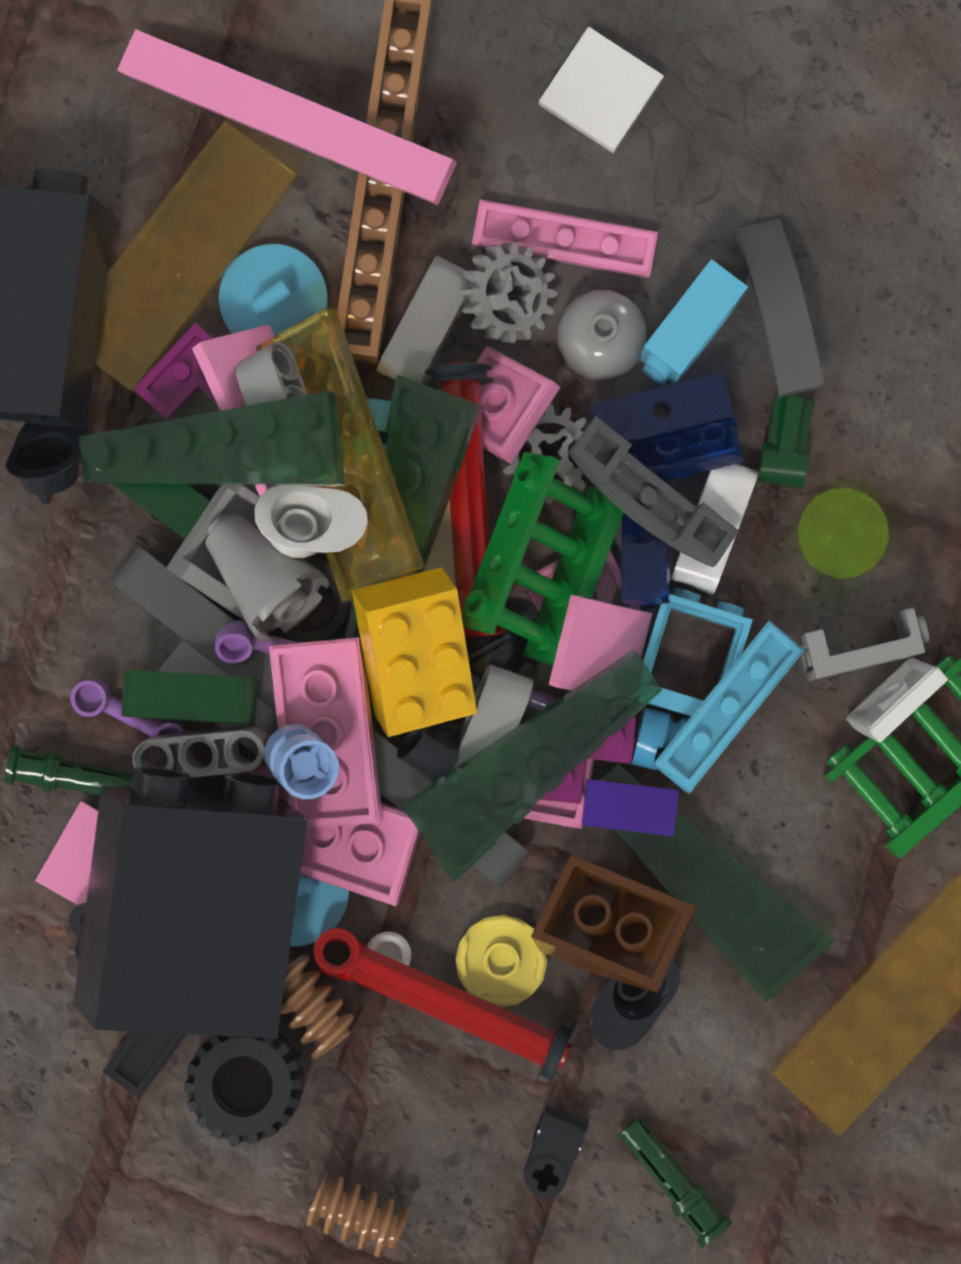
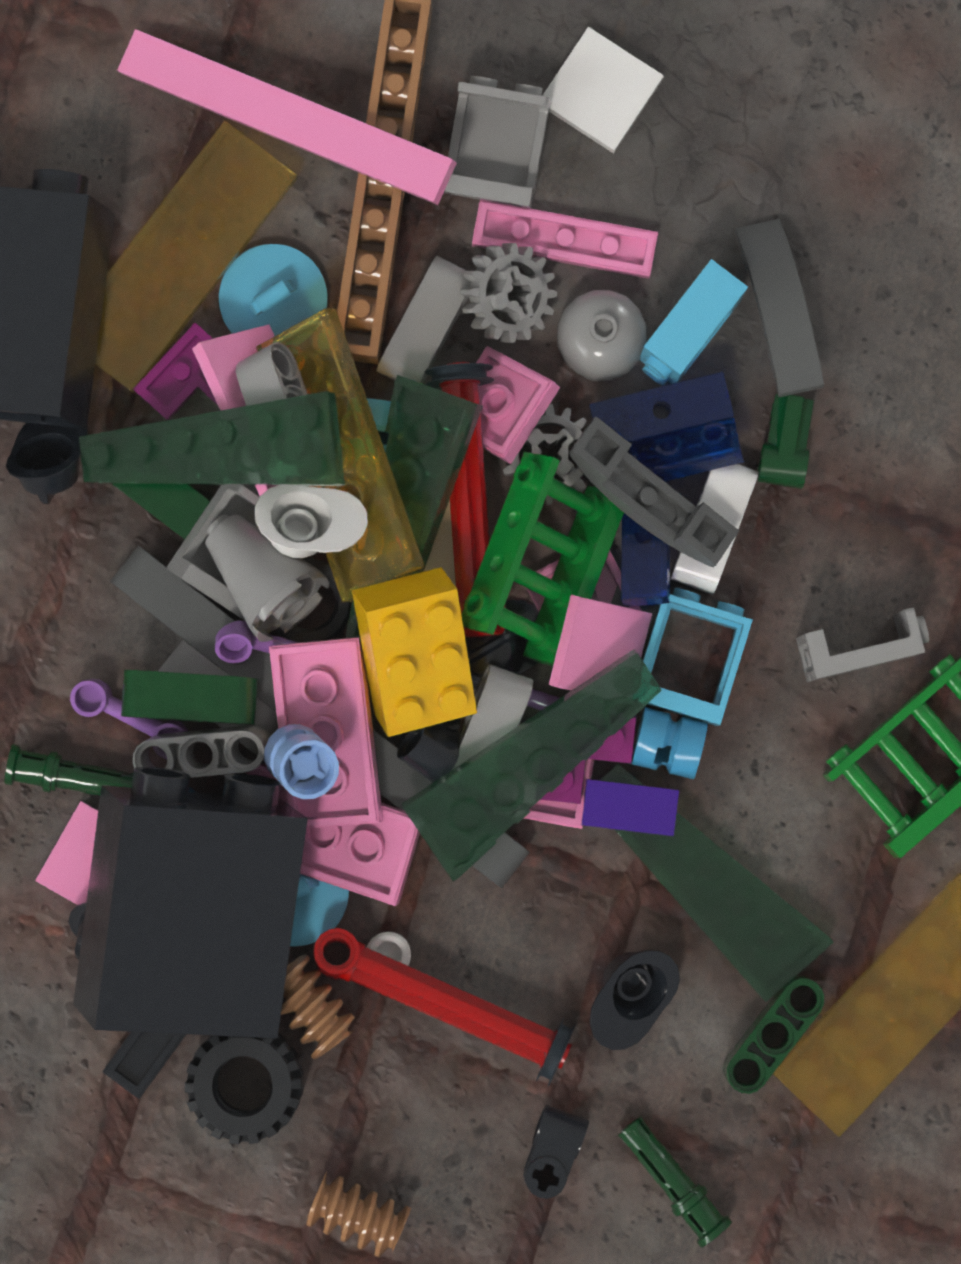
light yellow tile [456,915,547,1007] -> none
reddish brown slope [531,855,697,993] -> none
medium azure tile [652,621,805,794] -> none
clear neon green tile [797,488,889,579] -> none
white tile [846,658,948,743] -> none
none -> light grey panel [444,76,551,209]
none -> dark green beam [723,976,825,1094]

